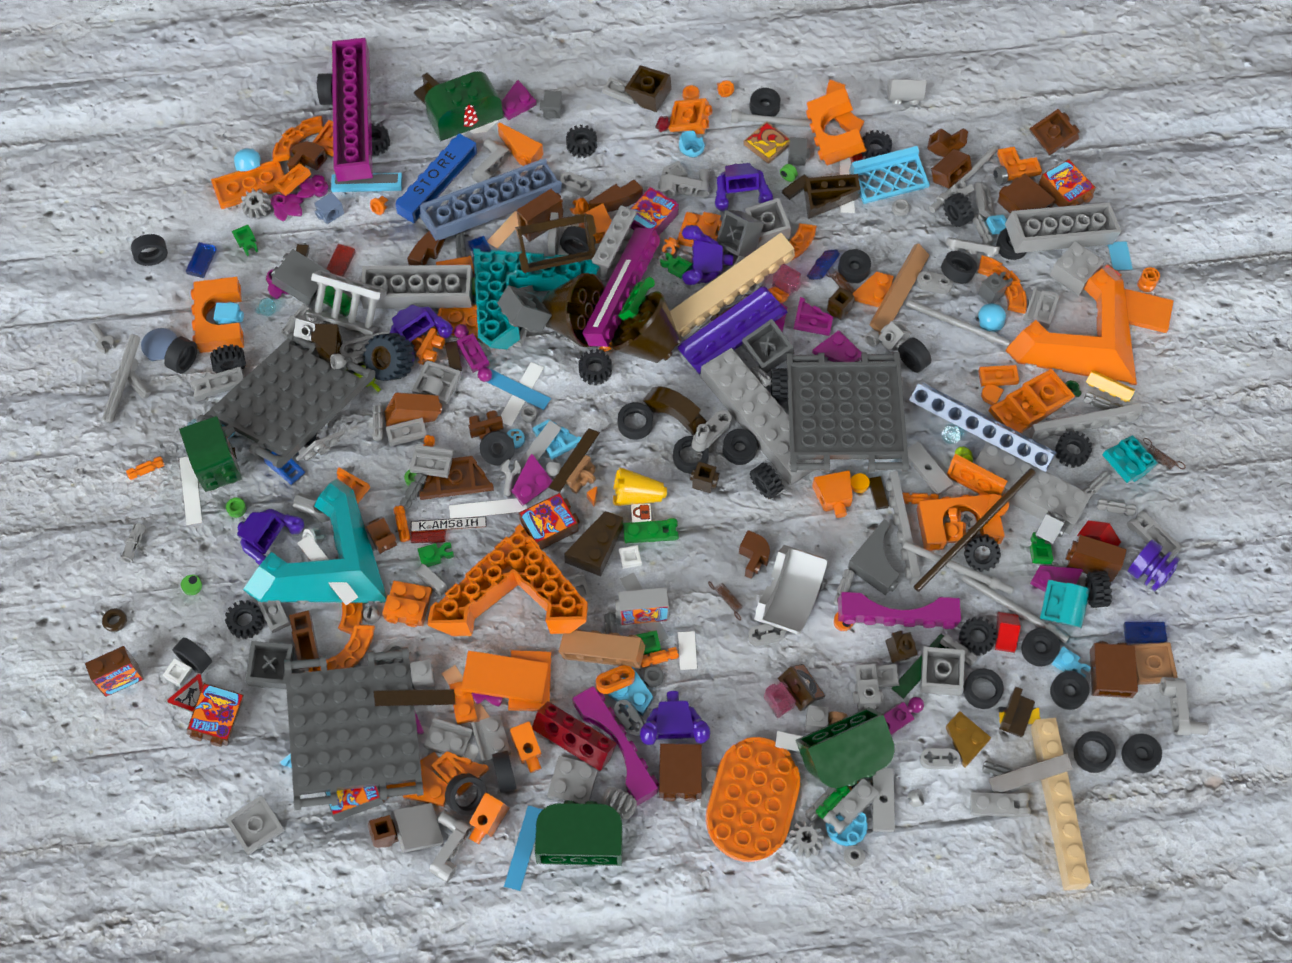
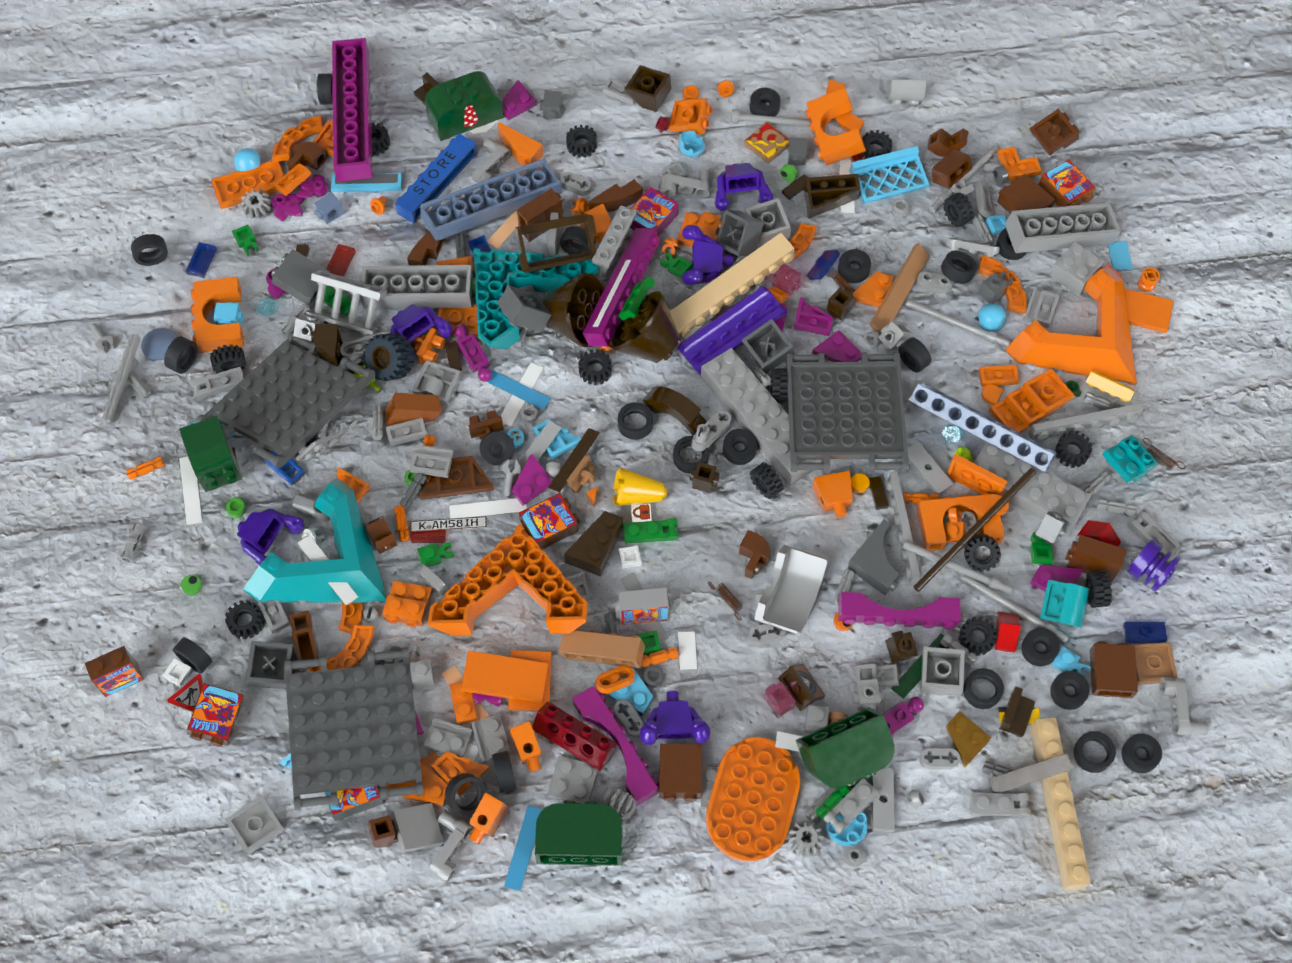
dark brown piece [102,608,127,632] -> none
light grey hinge [330,354,346,369] -> none
dark brown sticker [373,689,456,706] -> none

